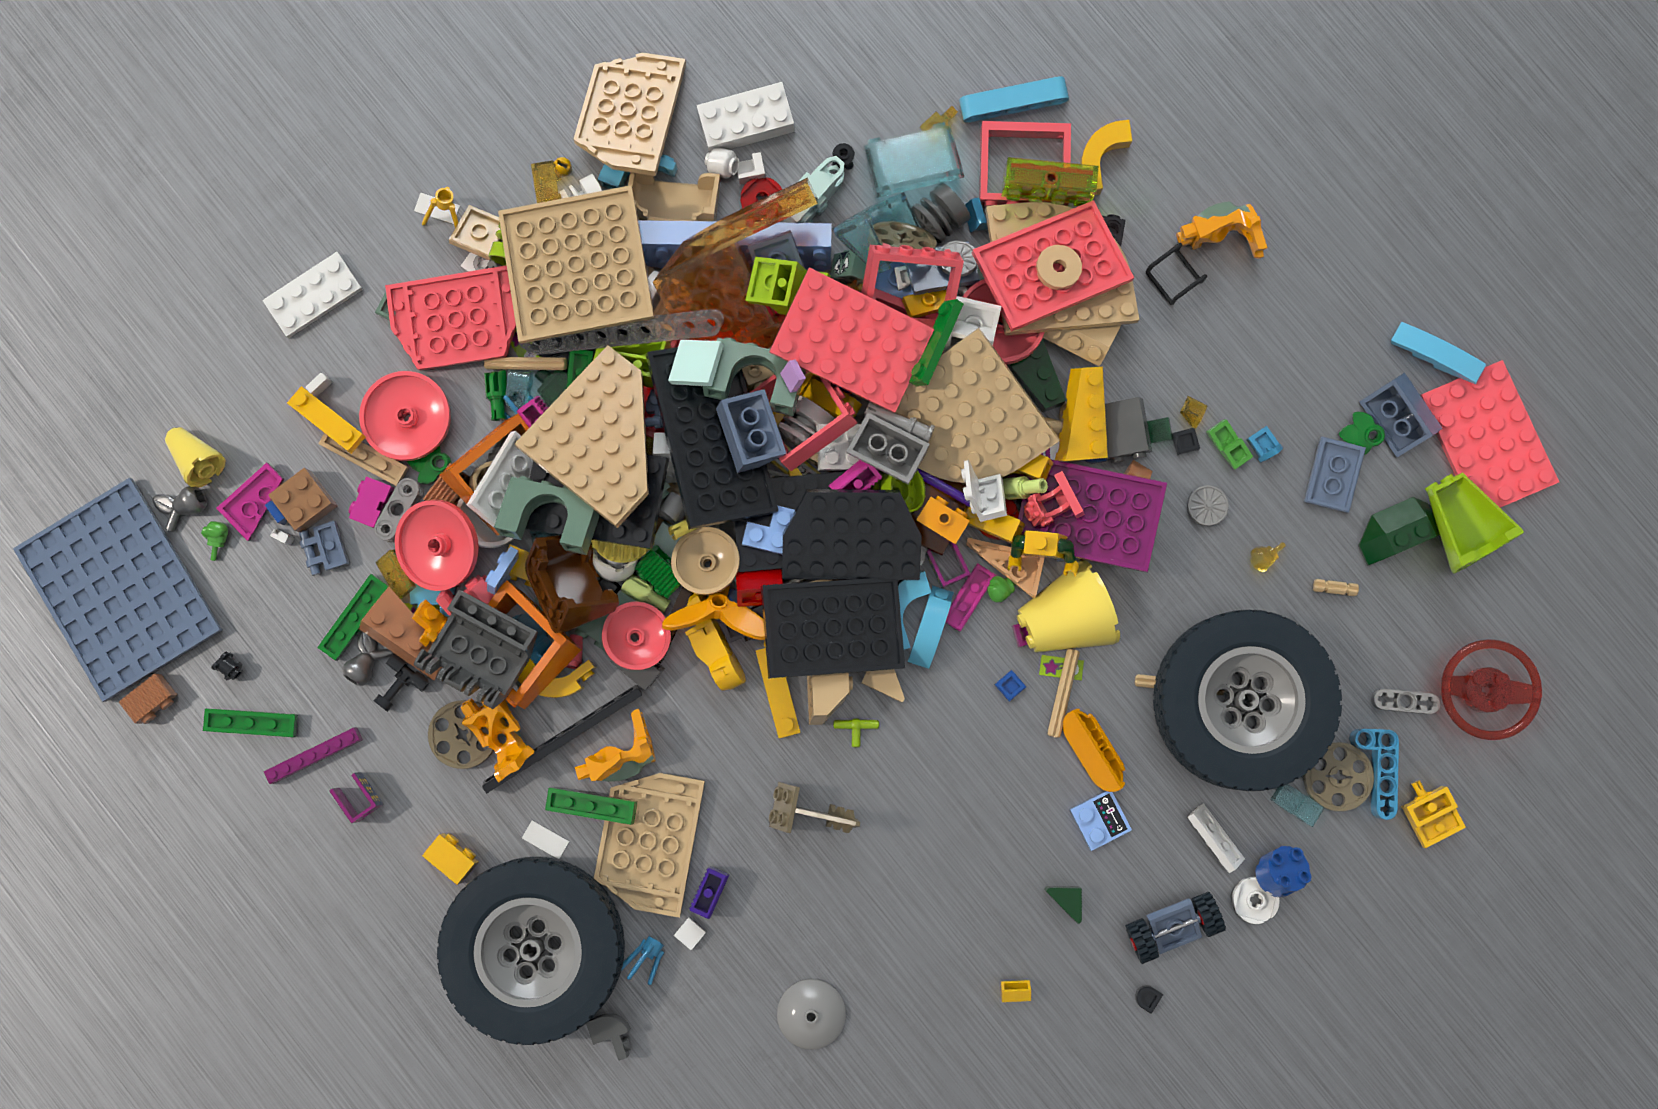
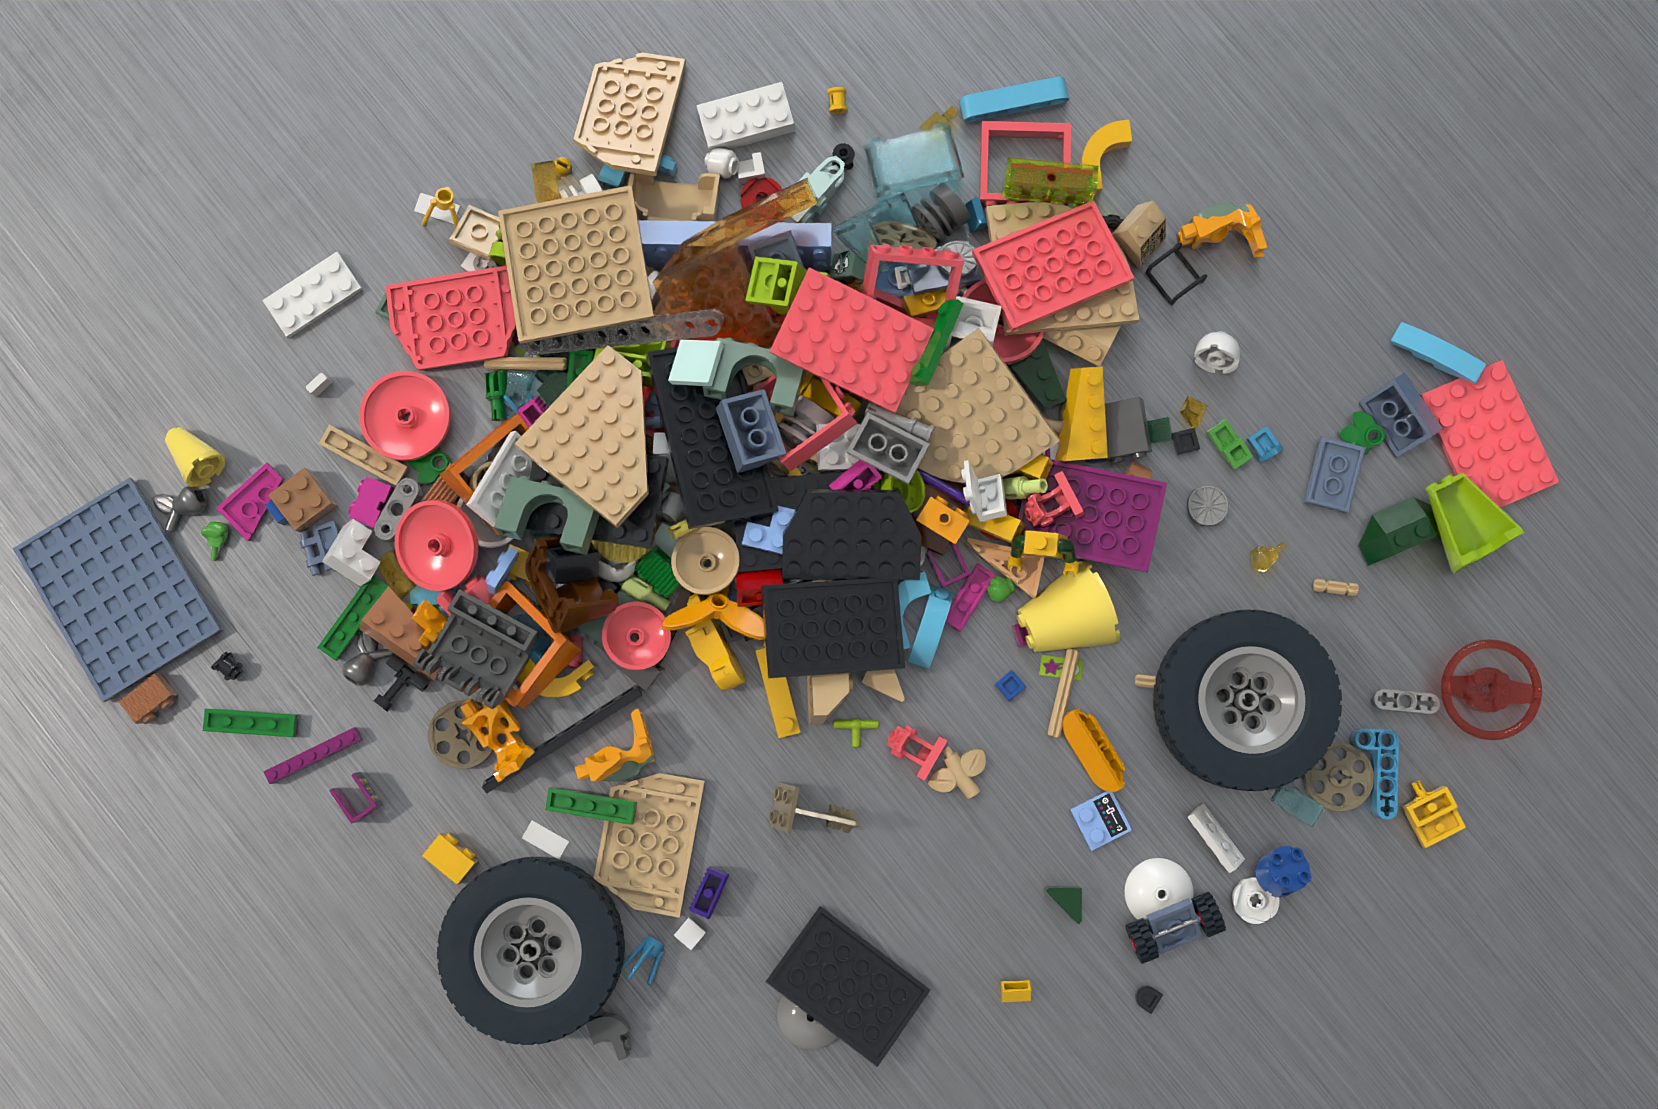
white tile [270,528,294,545] -> none
yellow plate [287,386,366,454] -> none
lavender tile [780,359,806,393] -> none
tan tile [1036,245,1082,290] -> none
none -> white brick [322,519,380,586]
none -> black brick [545,544,599,584]
none -> black plate [765,906,930,1067]
none -> yellow bush [827,87,848,115]
none -> coral tile [887,725,947,781]
none -> tan plant [928,746,986,799]
none -> tan slope [1112,201,1166,268]
none -> white dish [1124,858,1193,926]
none -> white cylinder [1194,331,1240,374]

